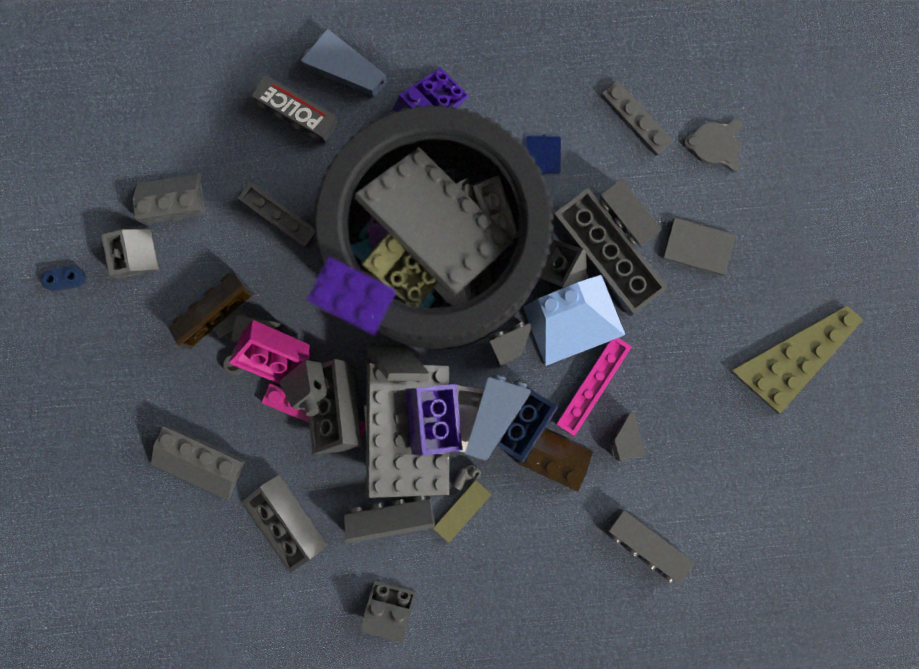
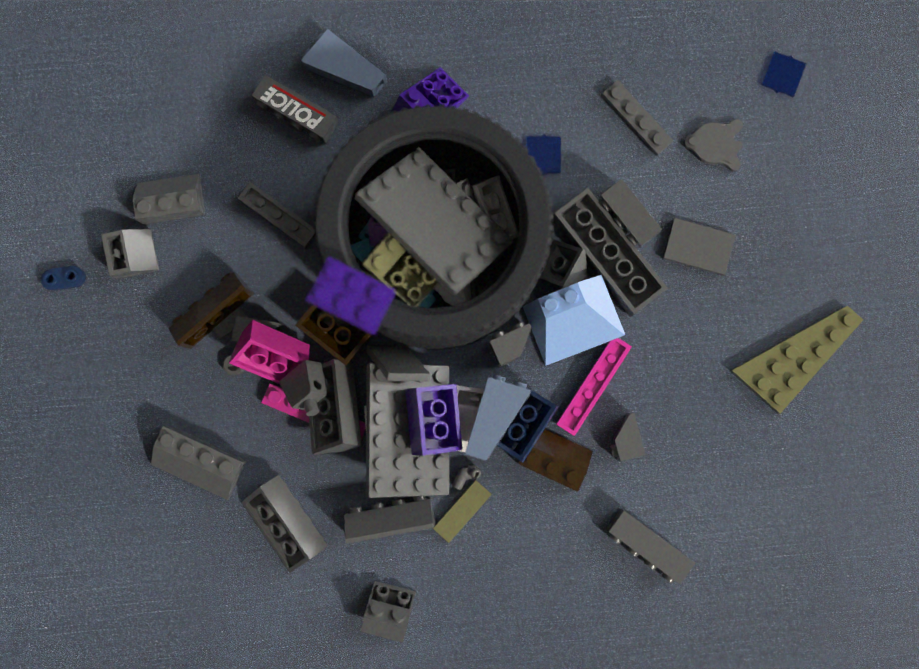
none -> dark brown slope [295,304,374,366]
none -> clear blue piece [762,52,807,97]

